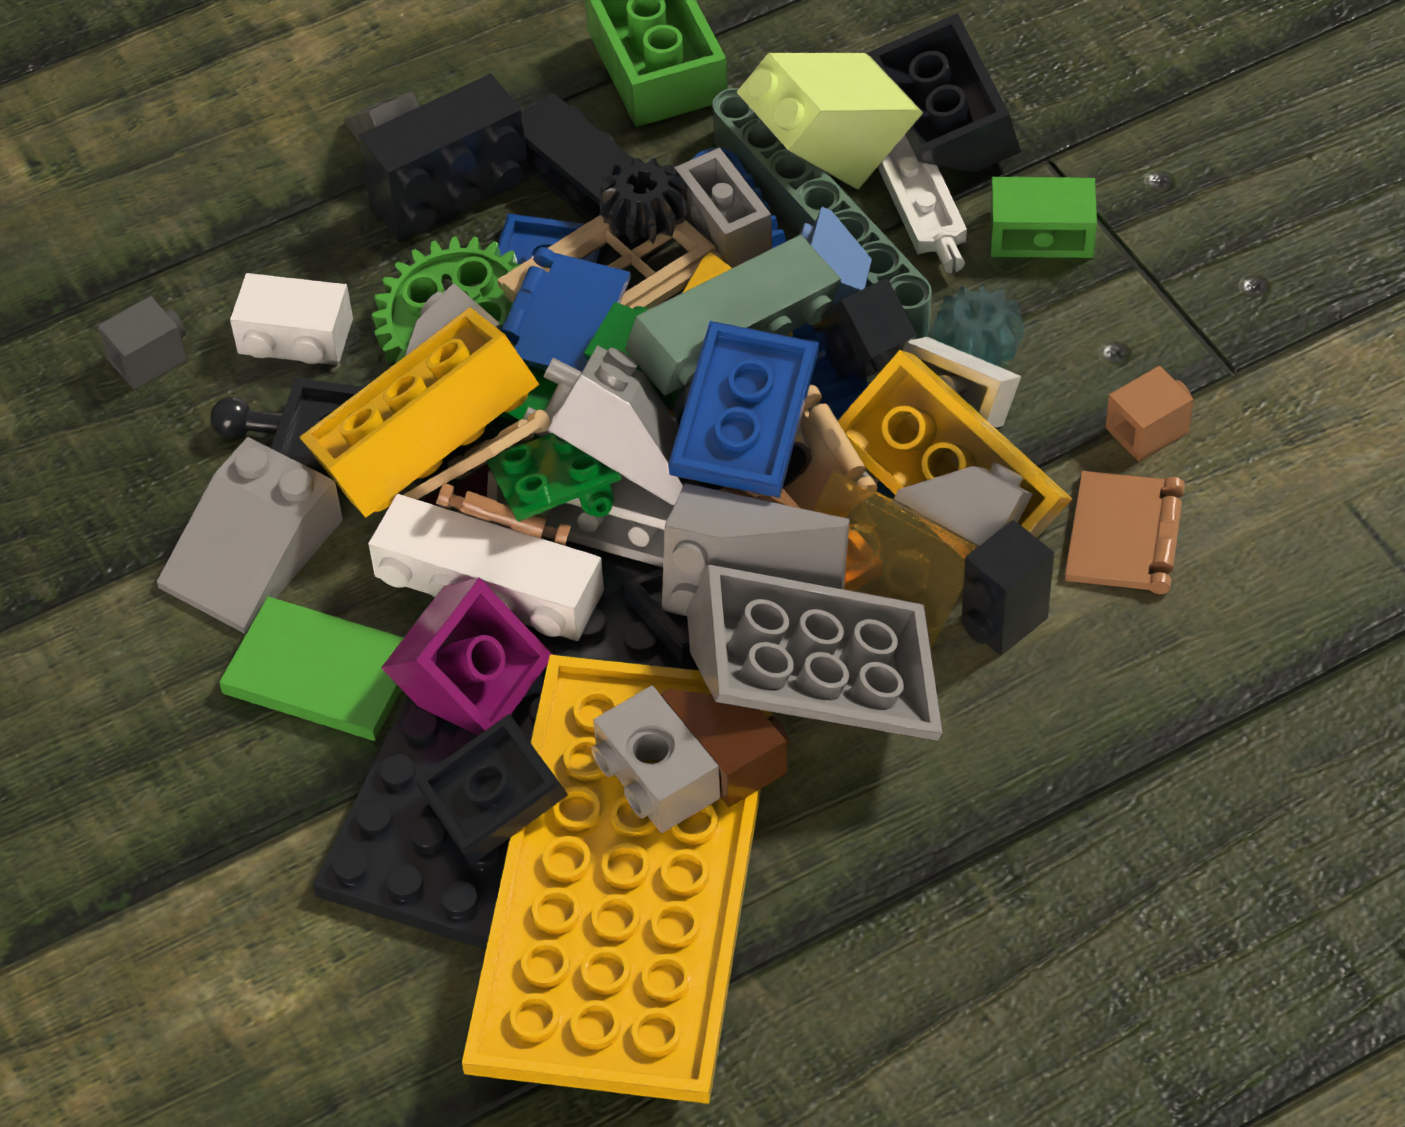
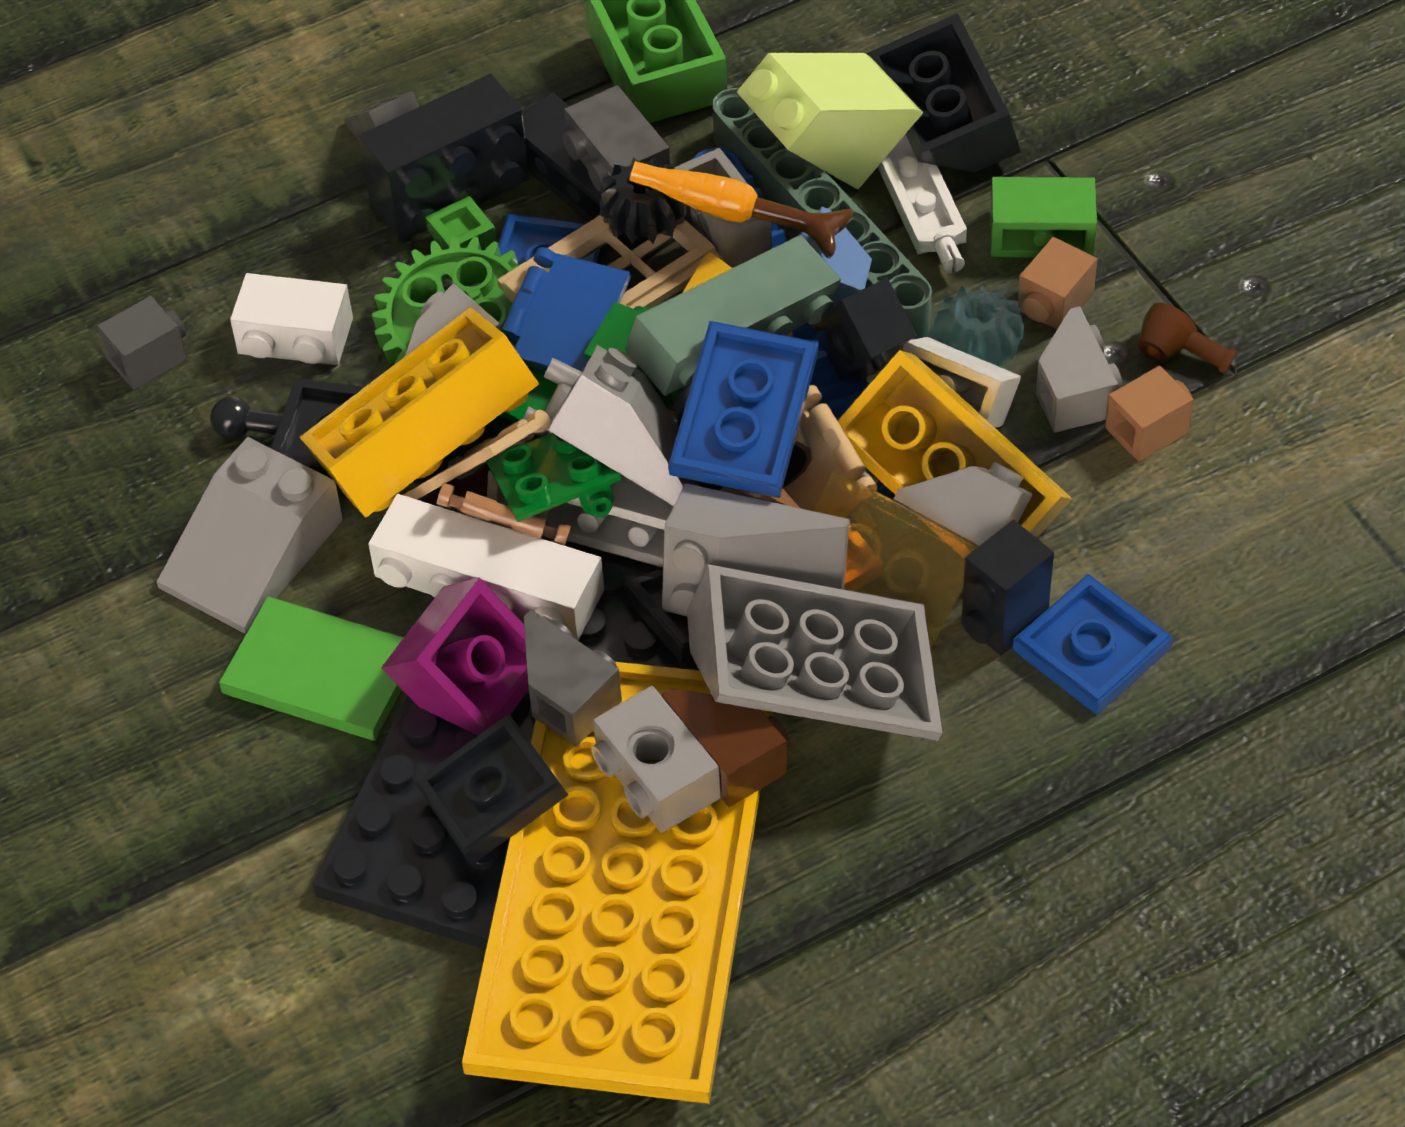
medium nougat piece [1065,471,1185,594] -> none
none -> bright green plate [426,196,497,250]
none -> flat silver slope [524,609,622,747]
none -> flat silver brick [562,85,670,192]
none -> light orange piece [629,161,853,259]
none -> blue tile [1013,574,1173,715]
none -> medium nougat brick [1017,237,1098,330]
none -> light grey slope [1036,306,1122,433]
none -> reddish brown bar [1138,303,1238,375]

